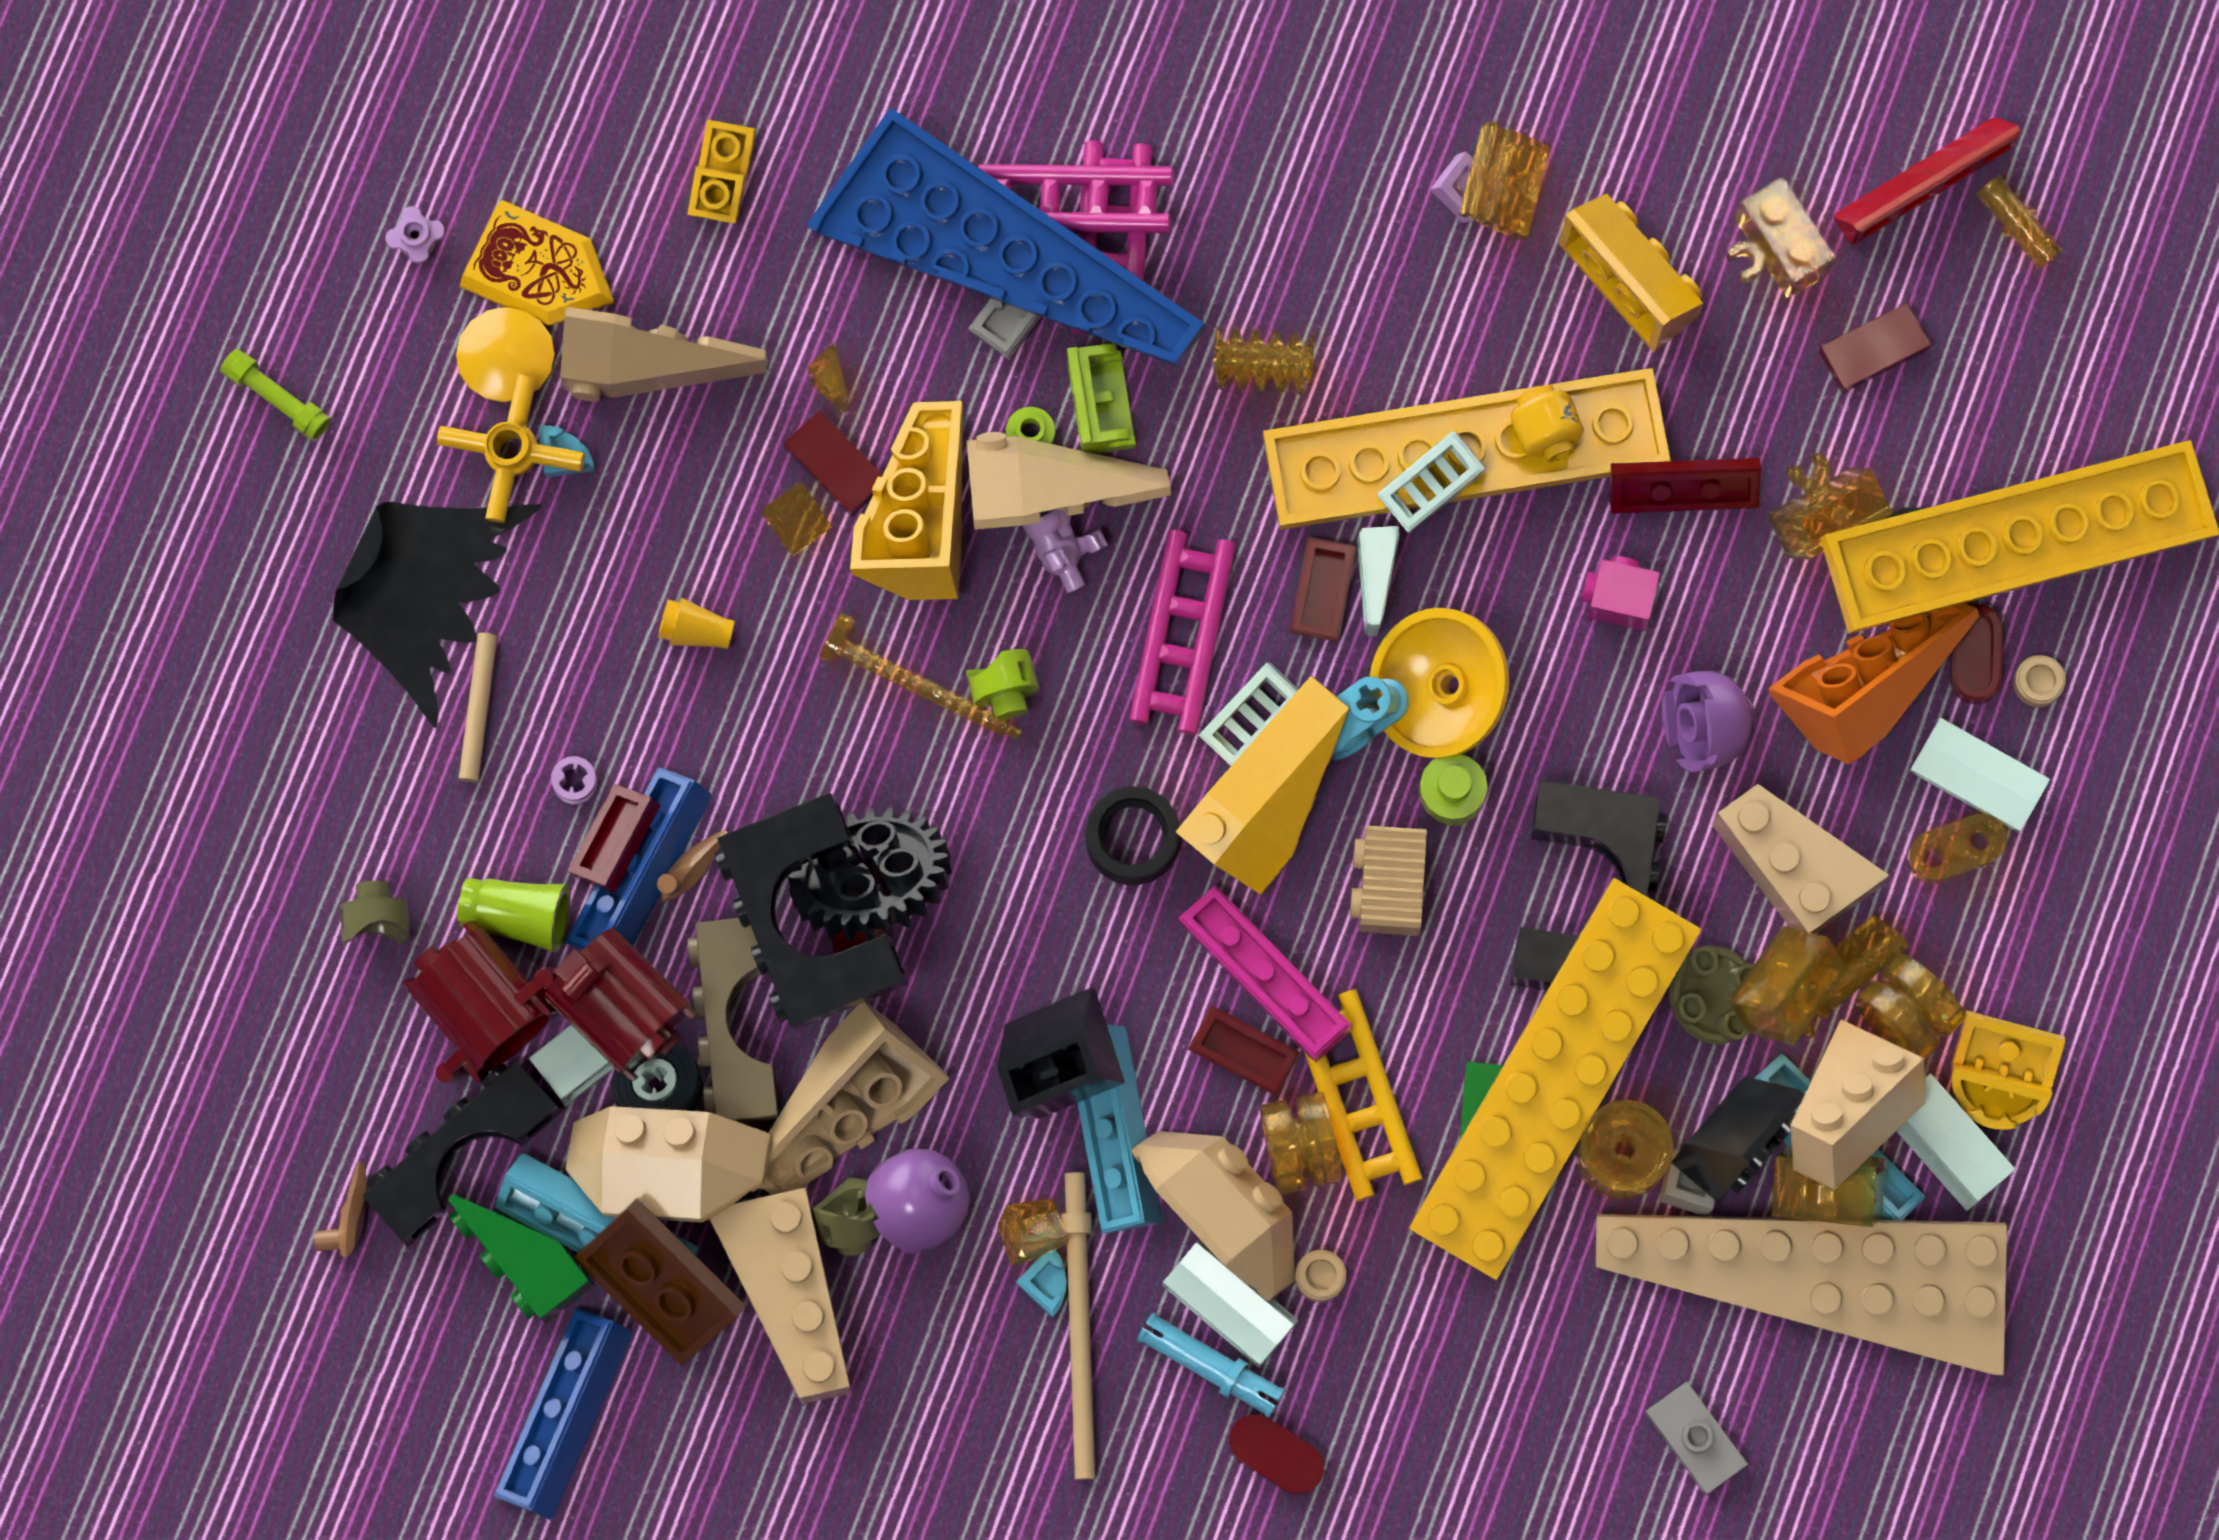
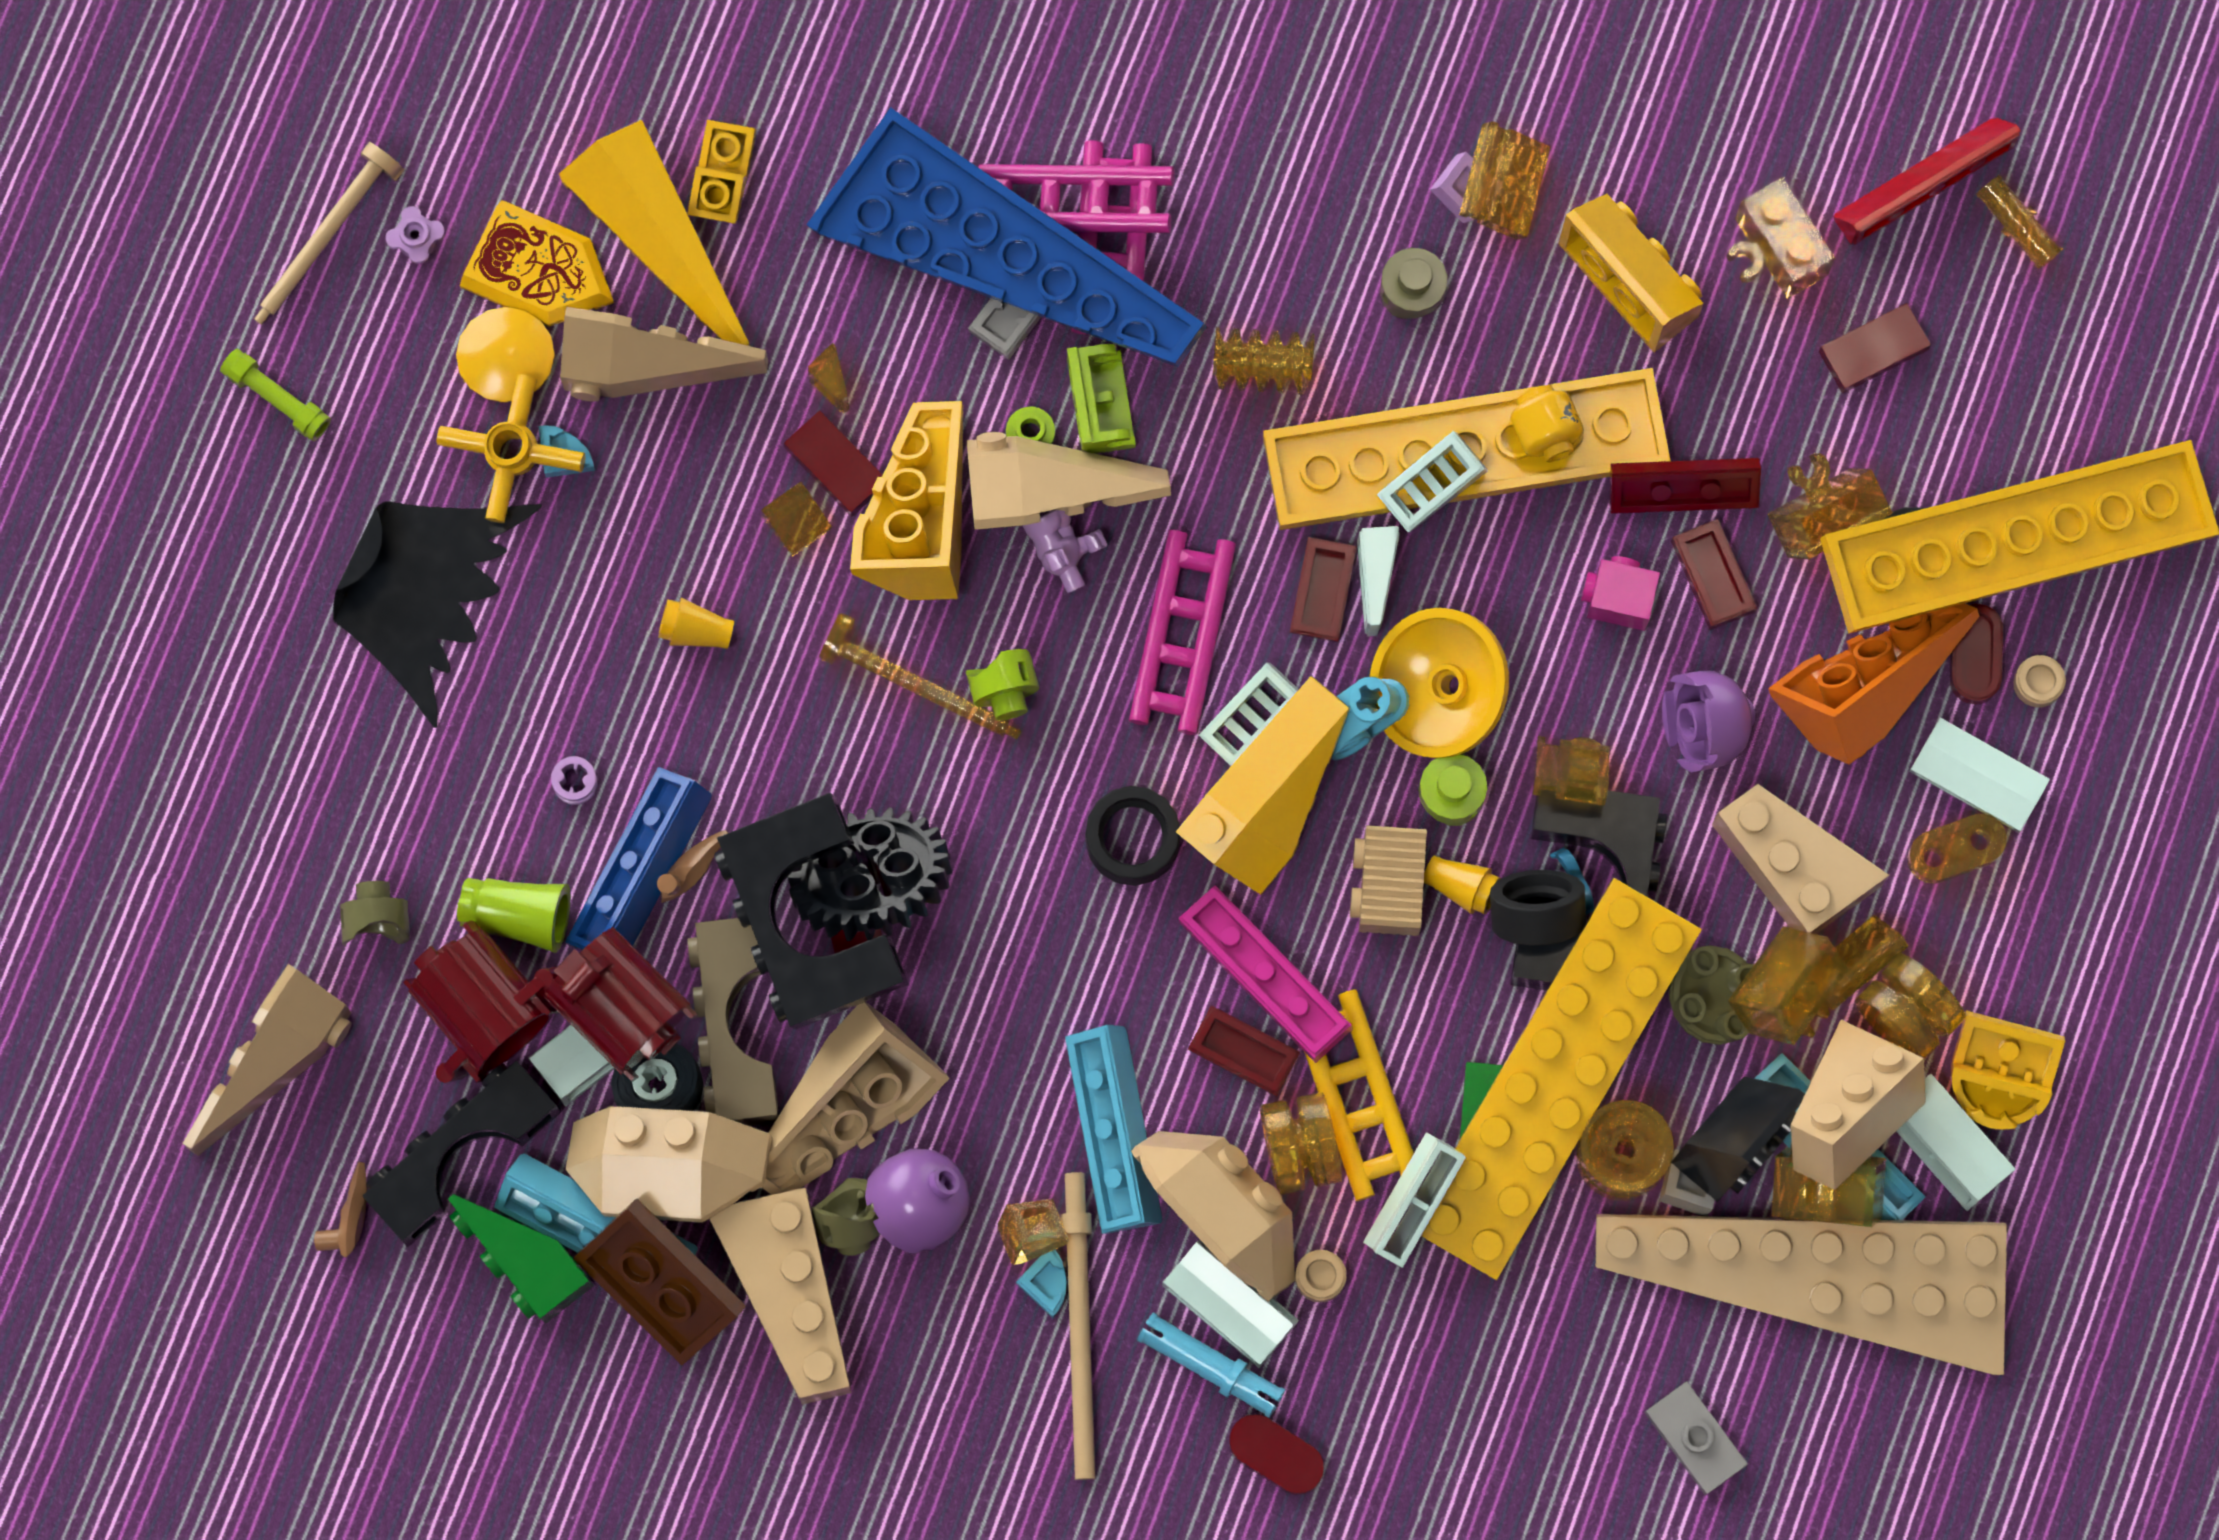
tan bar [458,633,497,783] -> none
blue slope [494,1308,632,1520] -> none
tile [568,784,661,893] -> none
black slope [997,988,1125,1119] -> none
none -> tan wedge [182,964,352,1156]
none -> tan piece [254,142,404,325]
none -> yellow wedge [559,119,750,346]
none -> light aqua piece [1363,1132,1466,1268]
none -> olive piece [1380,248,1448,319]
none -> yellow cone [1424,855,1501,915]
none -> black tyre [1490,870,1586,946]
none -> clear yellow plate [1533,736,1610,806]
none -> dark azure piece [1550,847,1594,915]
none -> dark red tile [1671,519,1757,630]

